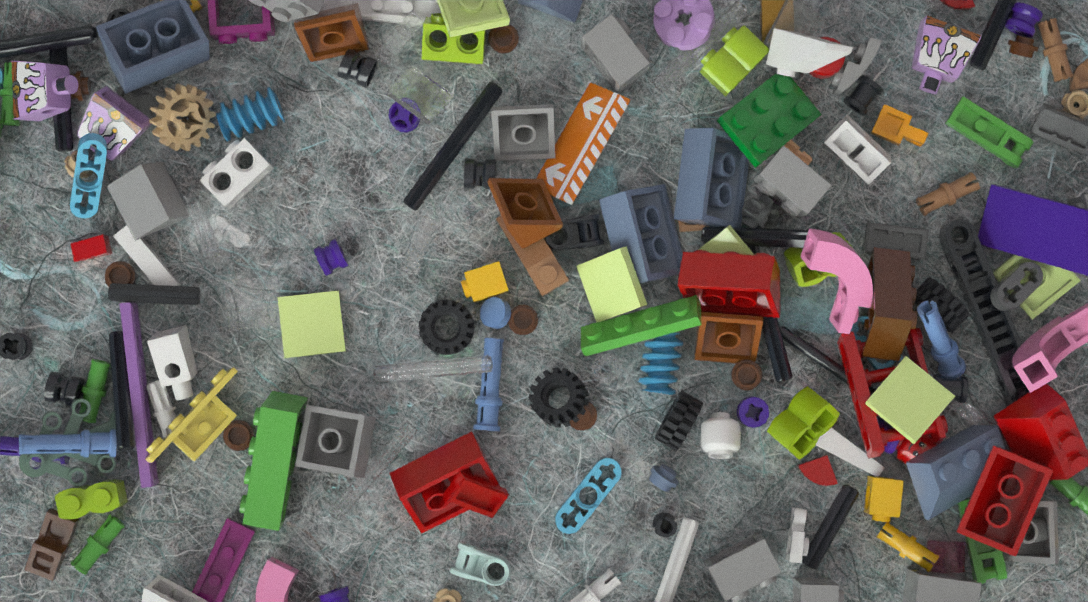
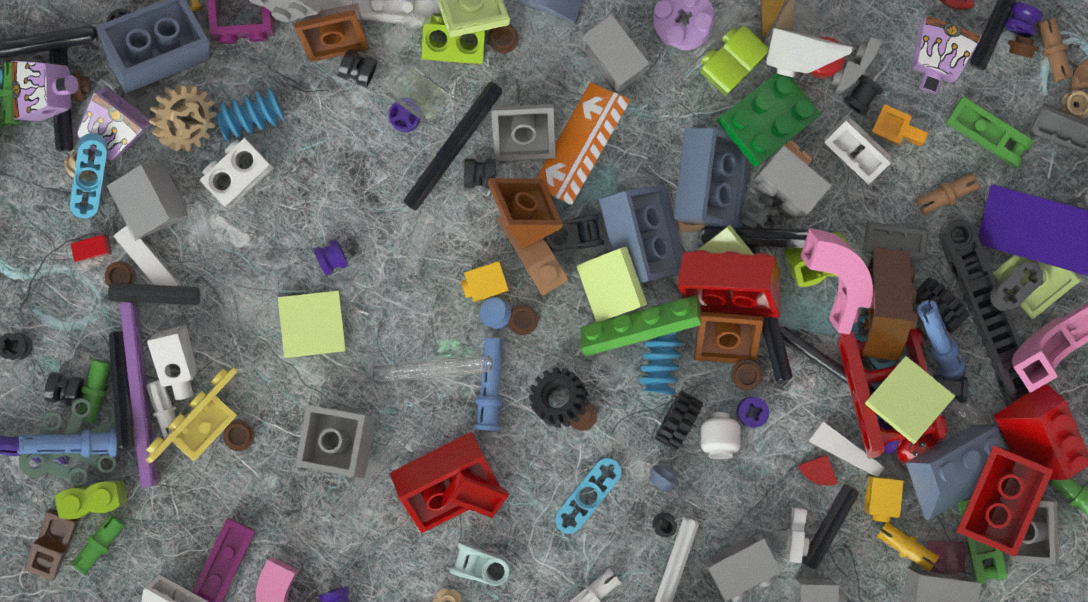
bright green wedge [239,391,308,531] -> none
black tyre [418,299,475,355] -> none
lime brick [767,386,840,459] -> none

